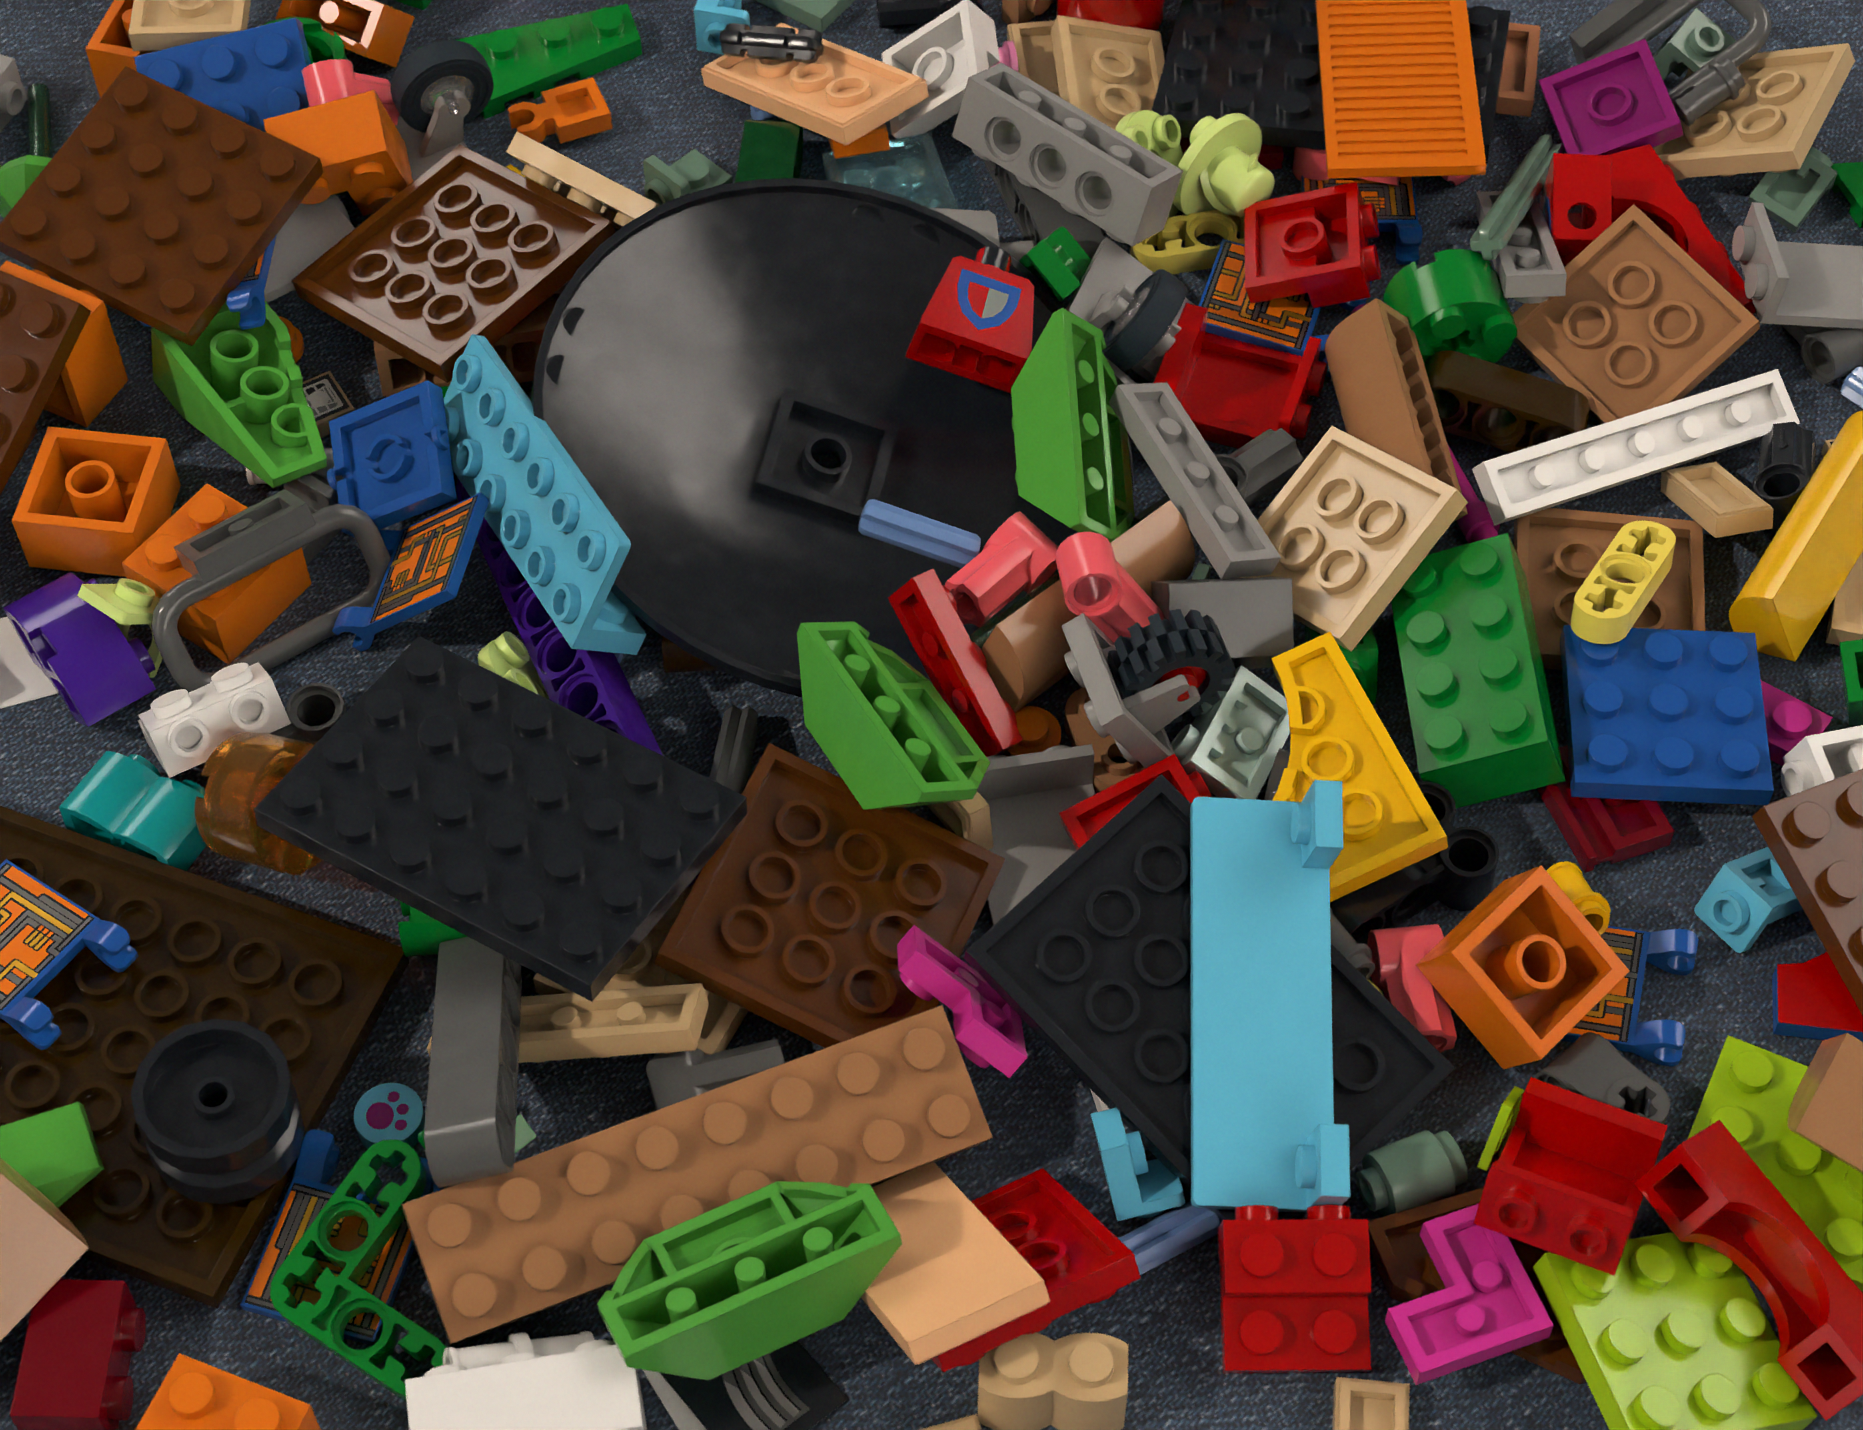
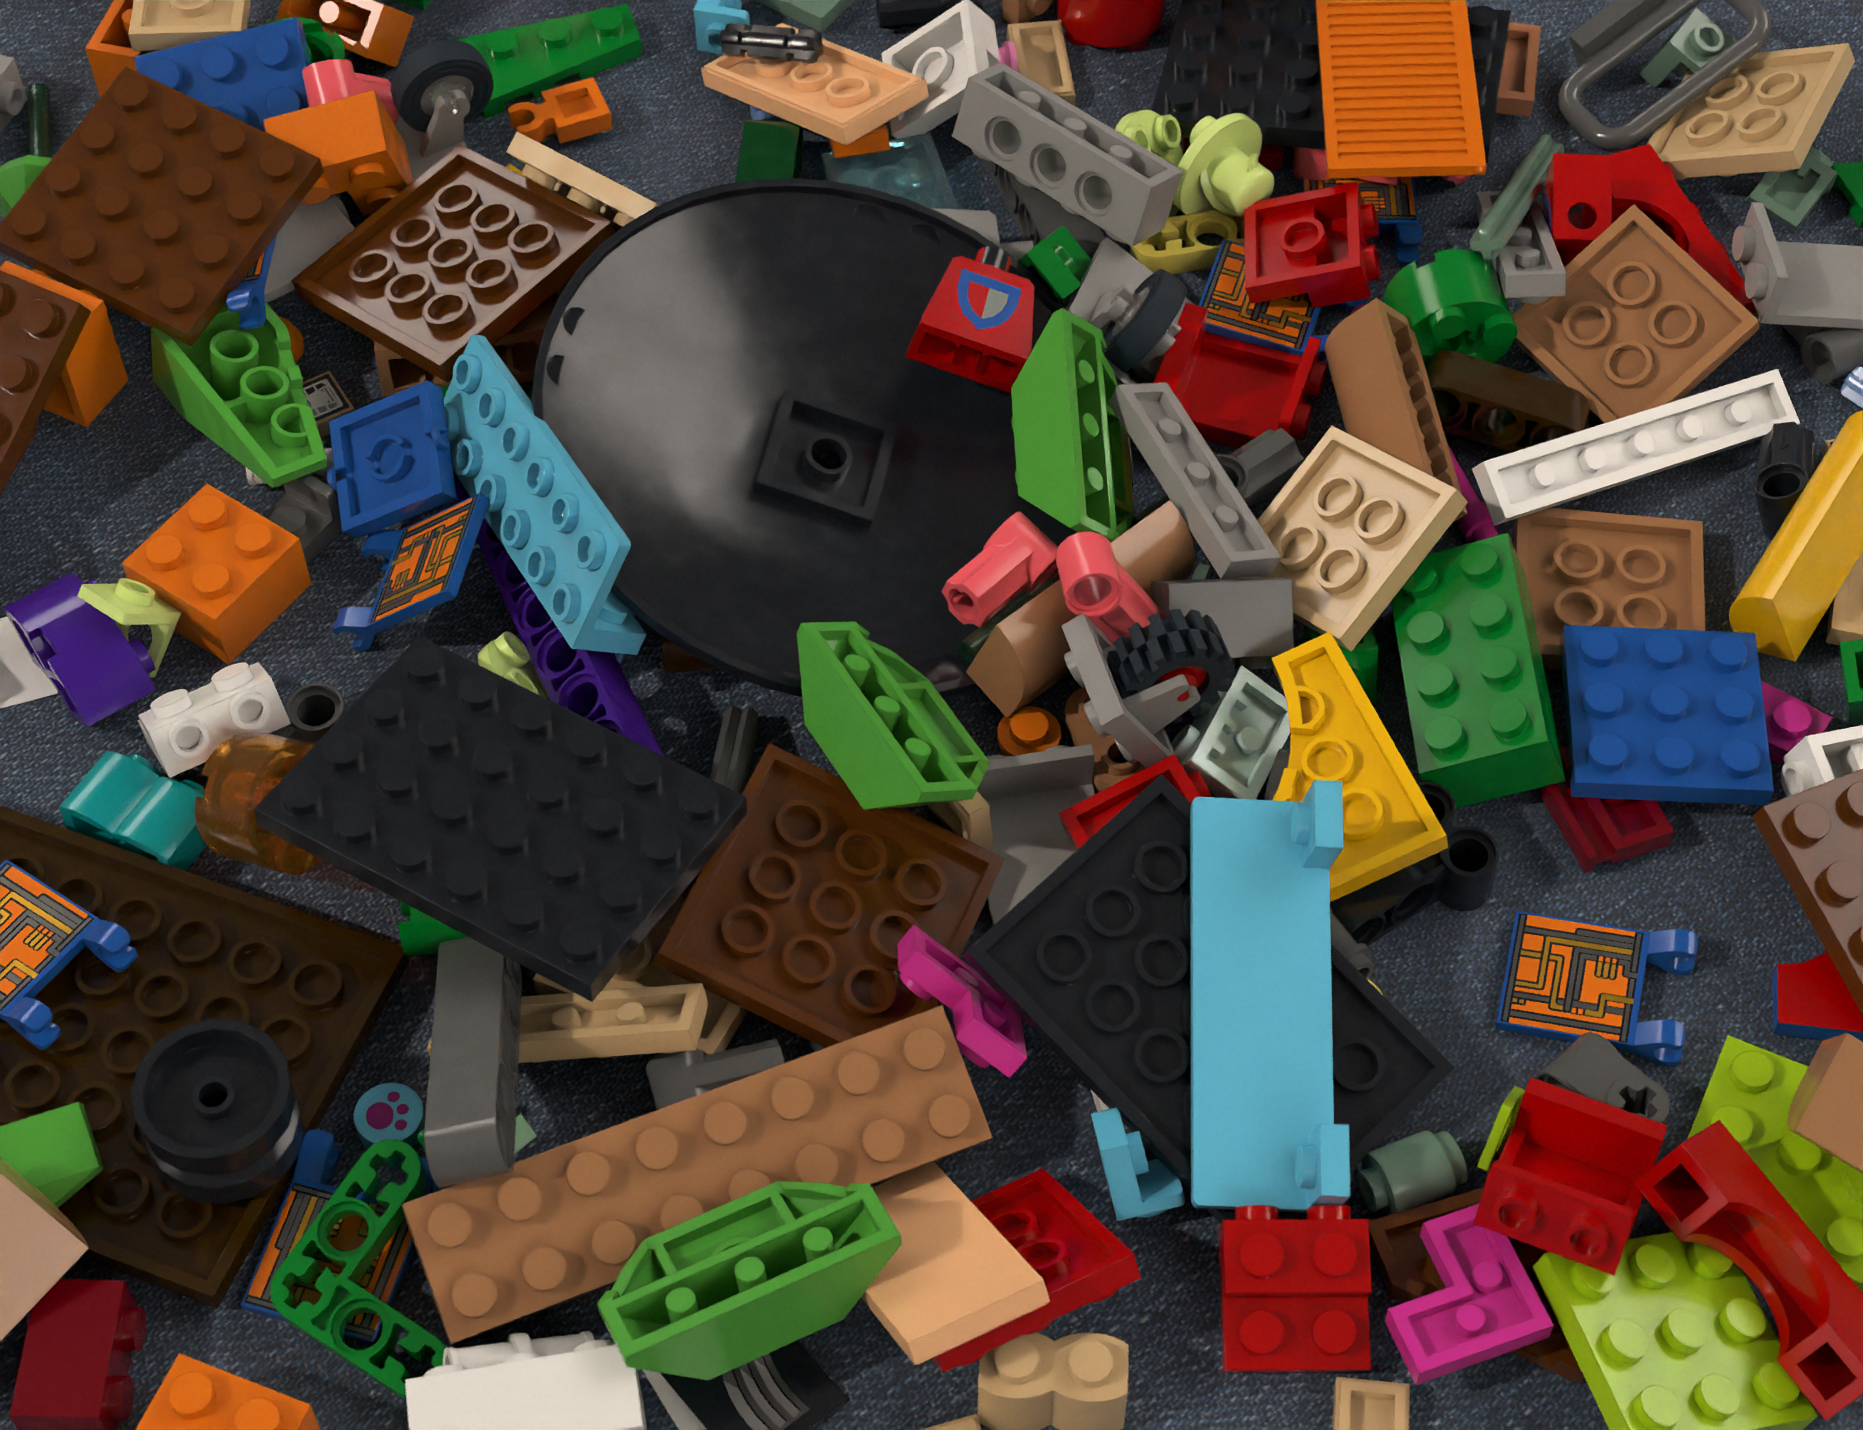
orange brick [12,426,181,577] -> none
dark grey bar [151,489,391,692] -> none
sand green bracket [643,149,733,205] -> none
medium blue axle [858,499,981,568] -> none
red plate [888,569,1023,757] -> none
tan plate [1051,15,1165,130] -> none
medium blue axle [1118,1200,1221,1275] -> none
coral piece [1368,924,1457,1053] -> none
orange brick [1416,865,1630,1070] -> none
magenta plate [1539,39,1684,155] -> none
yellow pin [1546,861,1611,936] -> none
light yellow beam [1571,521,1676,644] -> none
tan tile [1661,462,1774,538] -> none
dark grey pin [1670,58,1745,126] -> none
medium azure bracket [1694,847,1803,953] -> none

